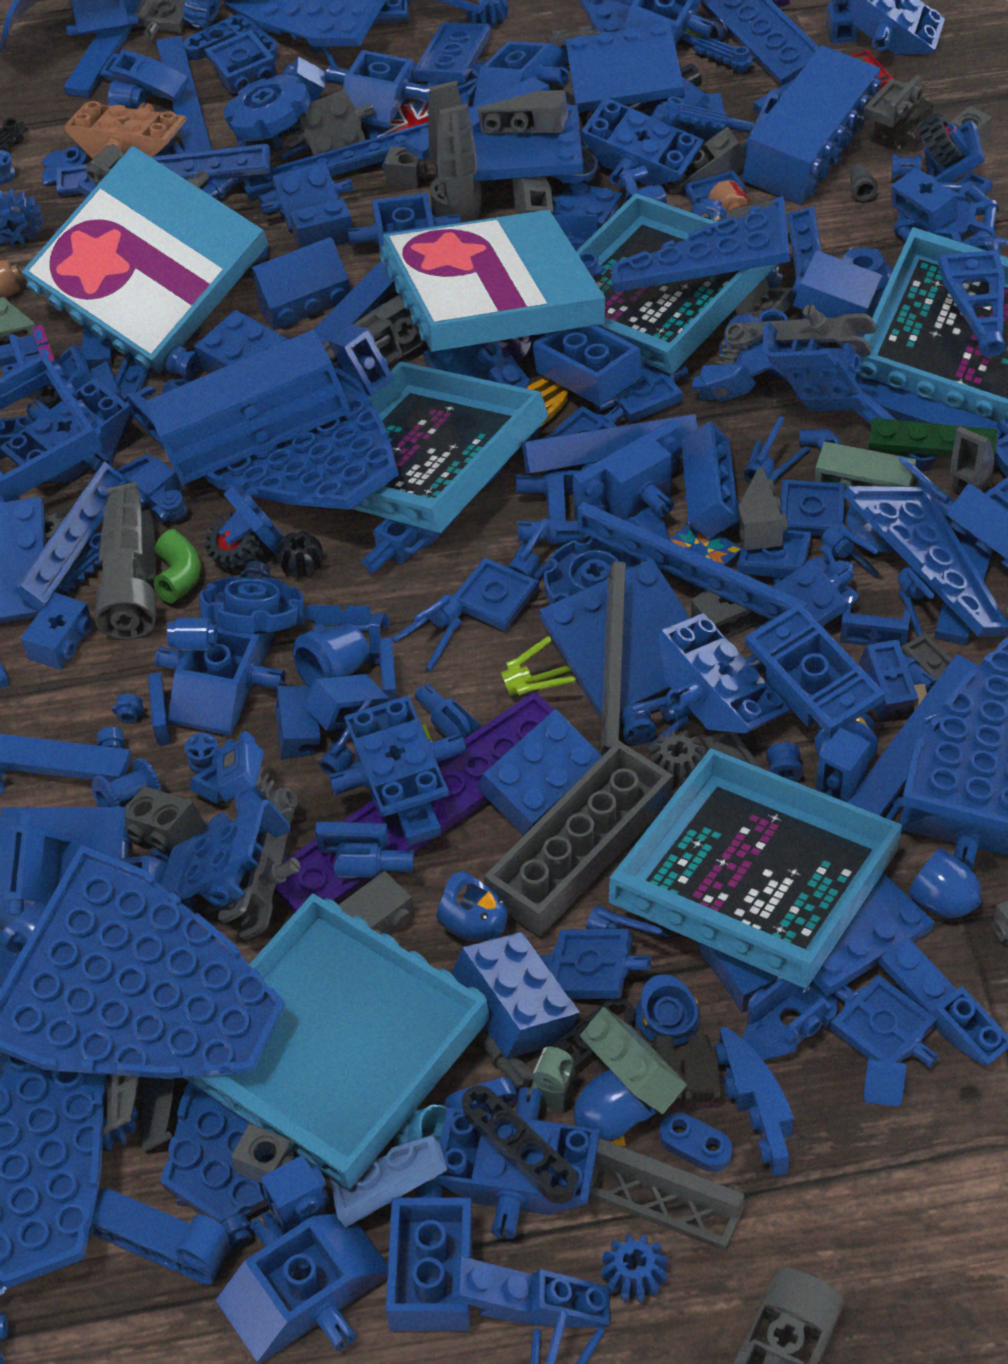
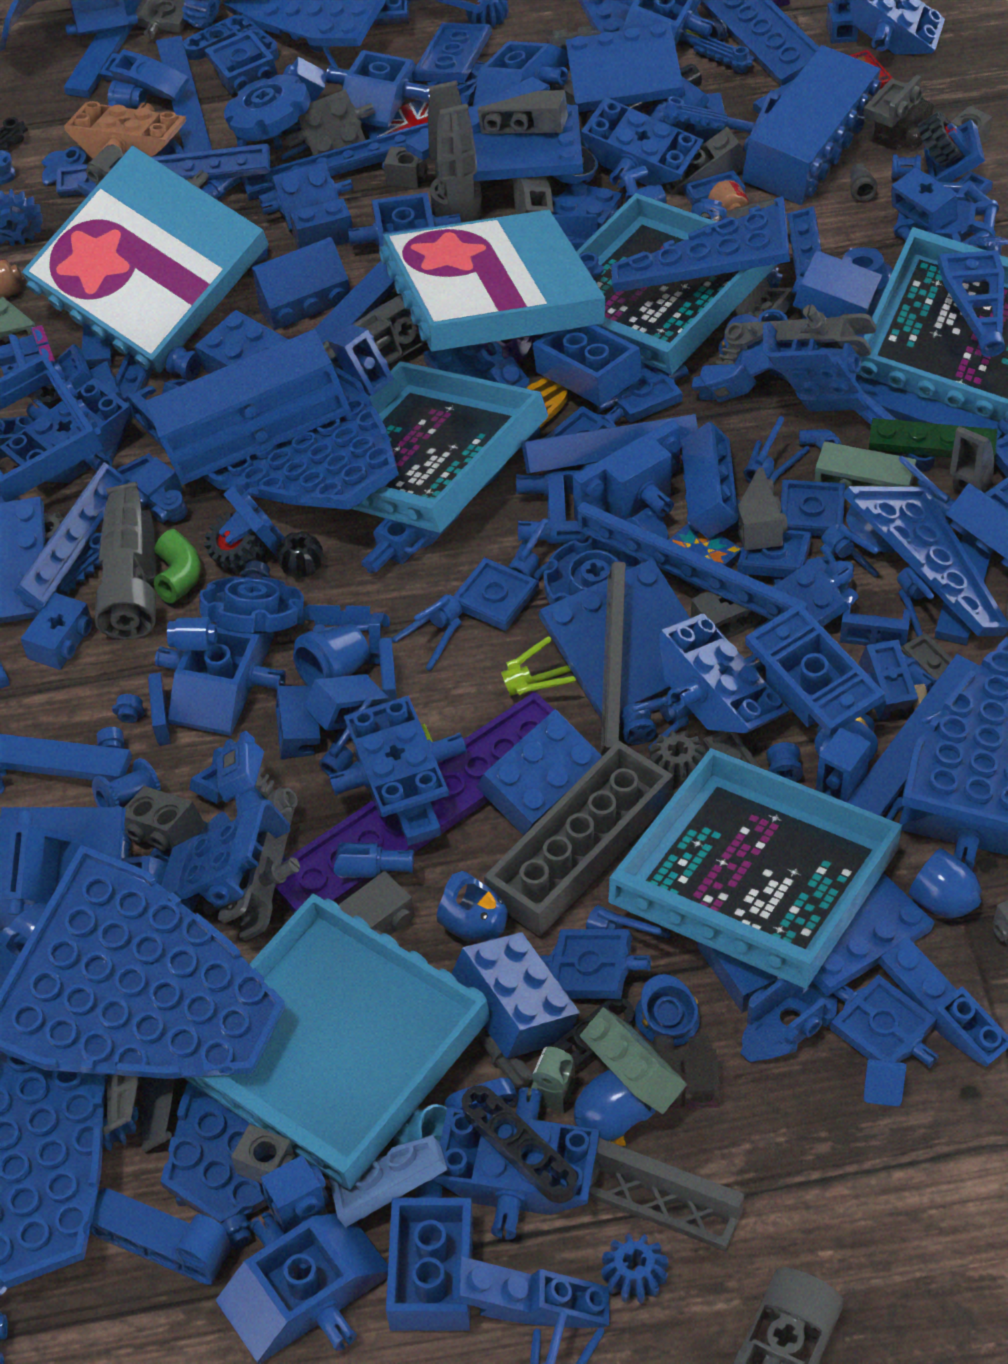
blue wheel [184,733,219,774] -> none
blue tile [315,822,389,853] -> none
blue arm [414,683,481,739] -> none
blue plate [660,1113,732,1172] -> none
blue slope [714,1027,794,1177] -> none

